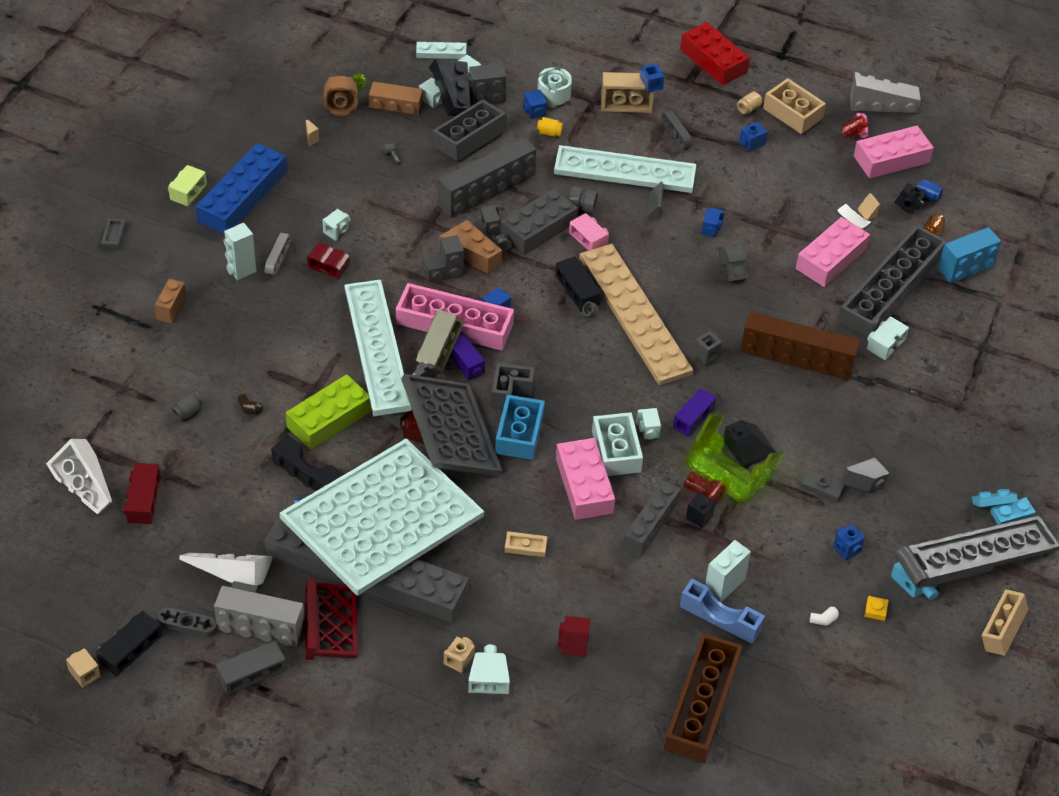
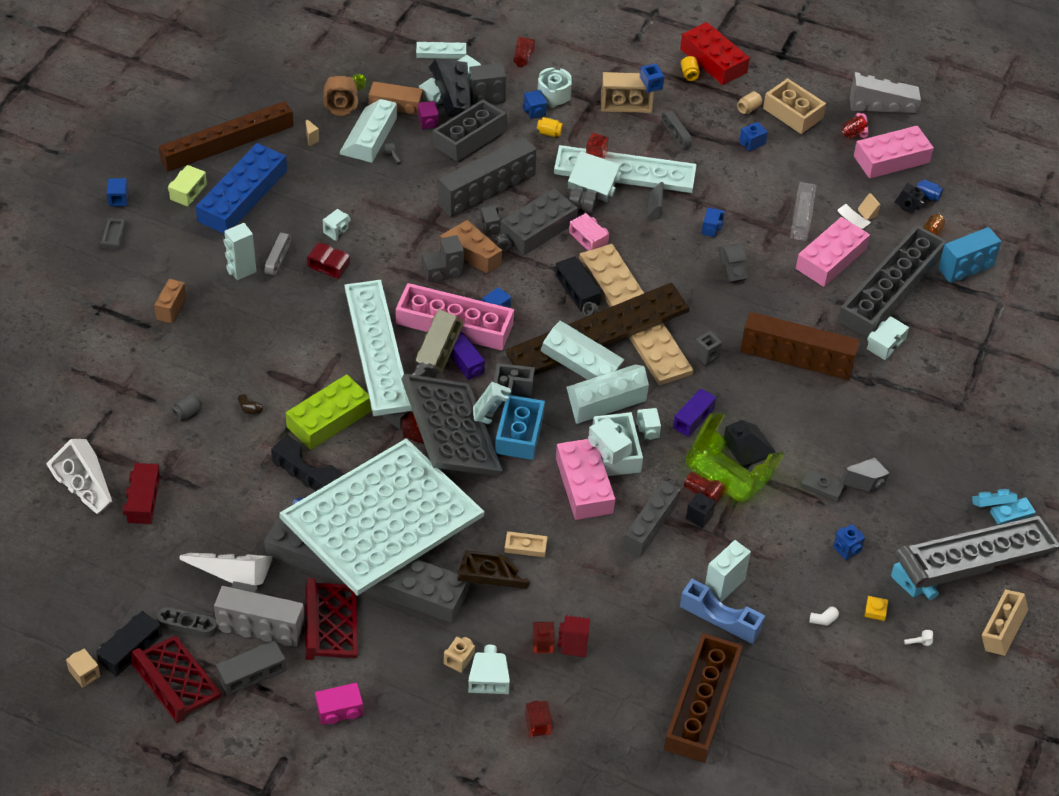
none -> blue brick [107,178,128,206]
none -> dark red fence [131,635,222,723]
none -> reddish brown brick [158,101,294,172]
none -> dark pink brick [315,683,363,725]
none -> light aqua slope [340,99,397,163]
none -> magenta brick [418,101,439,130]
none -> dark brown wing [457,550,530,589]
none -> light aqua hinge [473,382,511,424]
none -> dark brown plate [506,282,689,375]
none -> clear red piece [513,37,535,67]
none -> clear red brick [525,701,552,737]
none -> clear red brick [532,621,555,653]
none -> light aqua slope [540,321,624,380]
none -> light aqua slope [567,364,649,424]
none -> light aqua brick [568,151,622,202]
none -> clear red brick [586,133,609,159]
none -> light aqua brick [588,417,632,465]
none -> yellow brick [681,56,700,81]
none -> clear brick [790,182,817,241]
none -> white hand [904,630,933,646]

